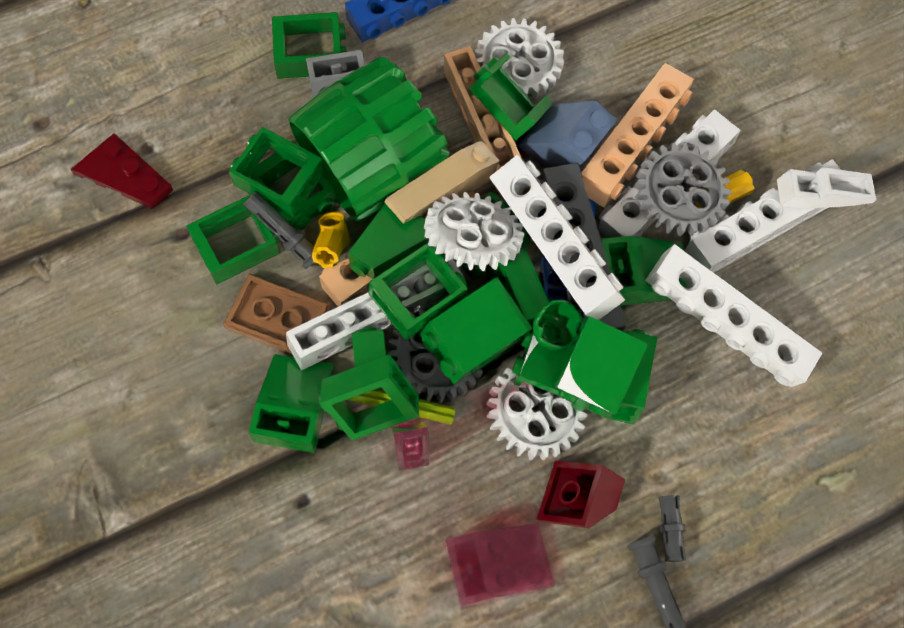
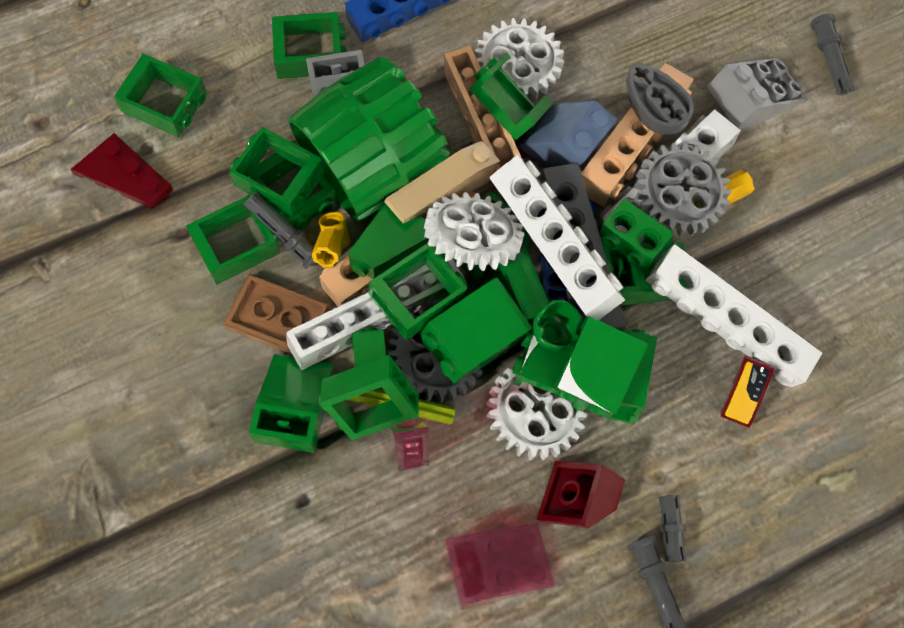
white brick [685,159,841,273] -> none
white slope [777,167,877,208] -> none
none -> green window [114,54,207,137]
none -> green brick [599,199,674,271]
none -> dark grey piece [626,63,694,135]
none -> light grey slope [707,58,808,129]
none -> slope [720,355,775,428]
none -> dark grey pin [810,13,854,96]

